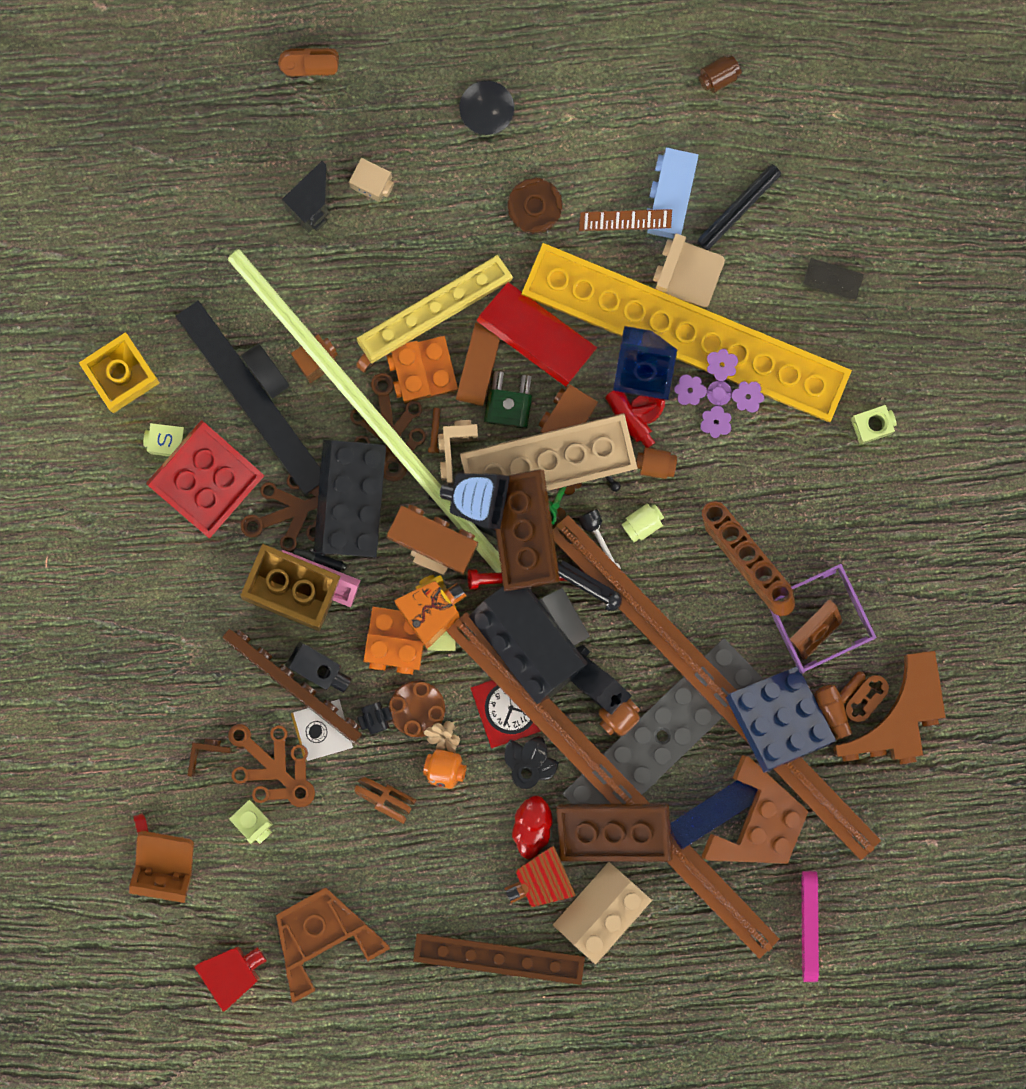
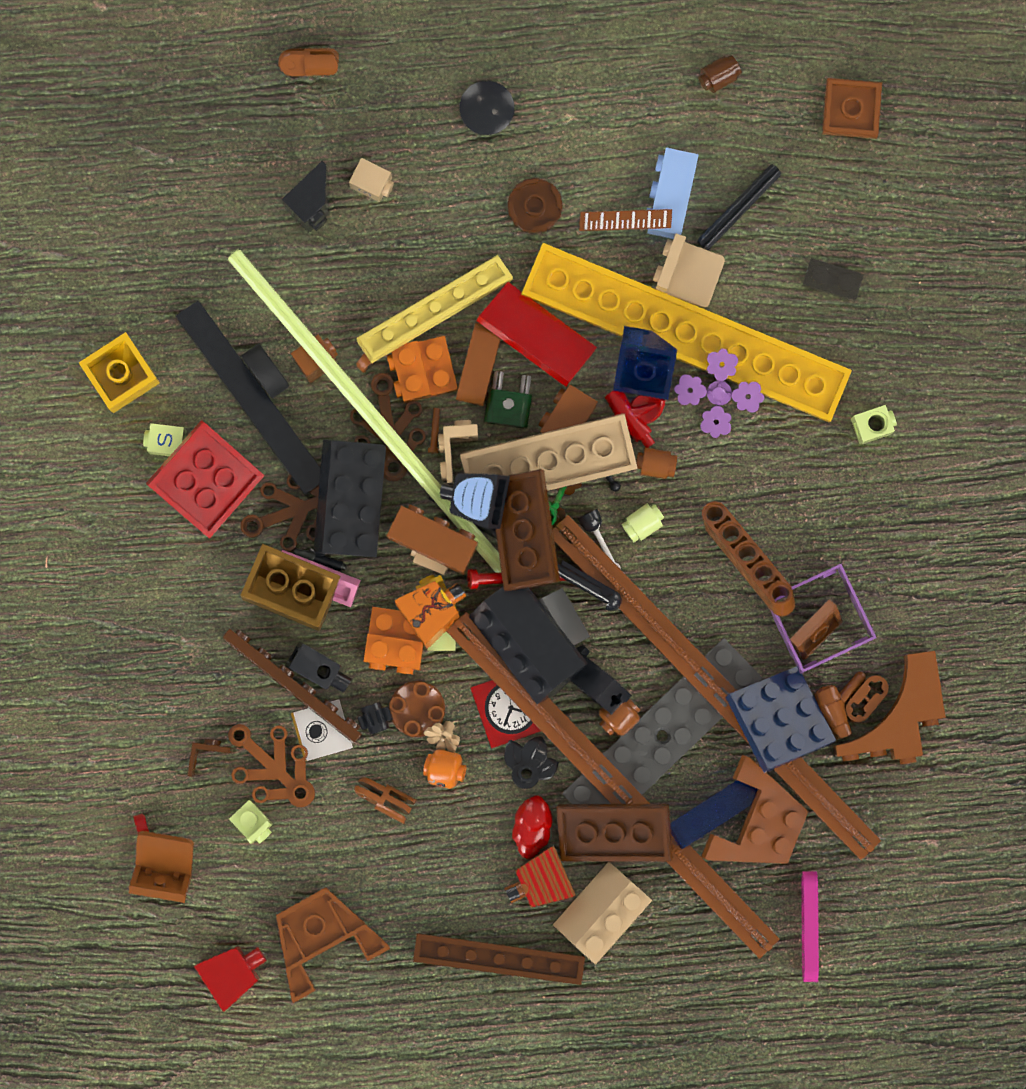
none -> dark orange plate [822,78,882,139]

